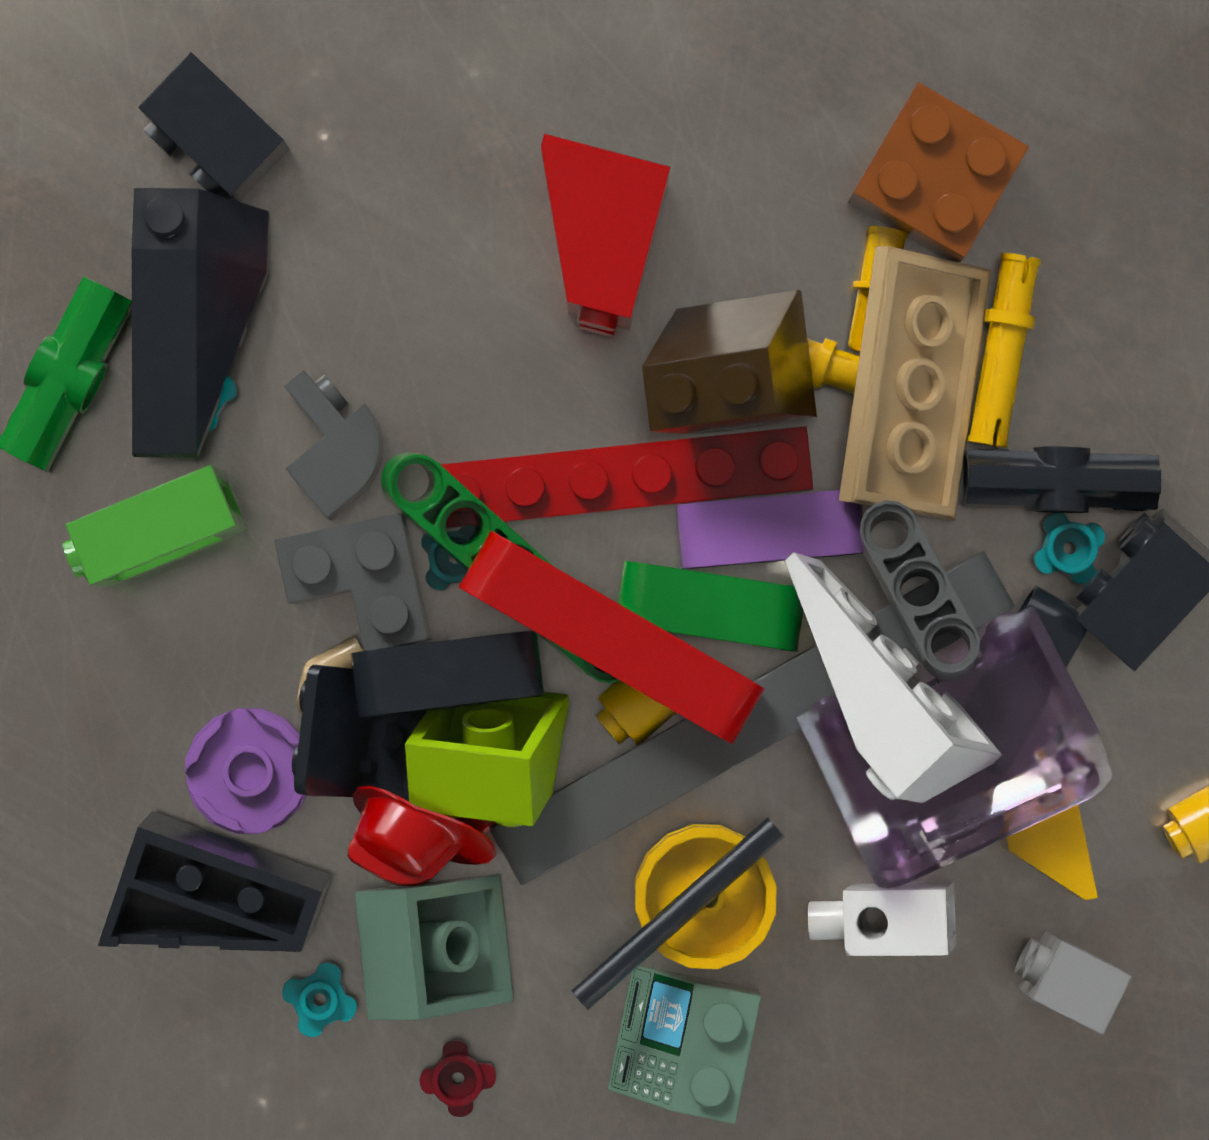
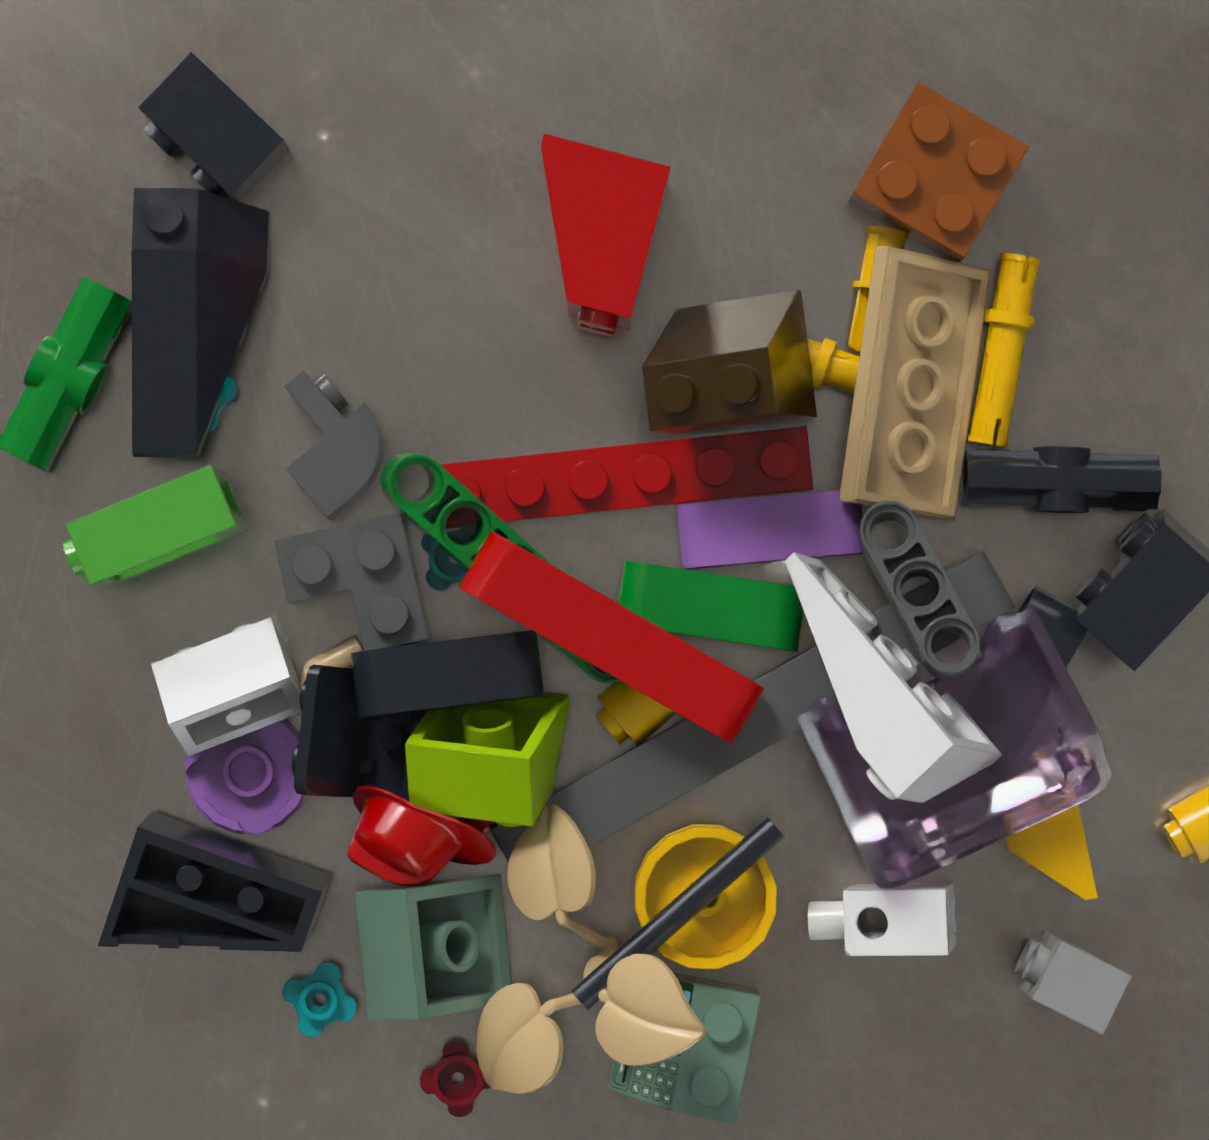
teal plate [1034,513,1105,584] -> none
none -> white brick [151,617,302,757]
none -> tan plant [476,804,707,1094]

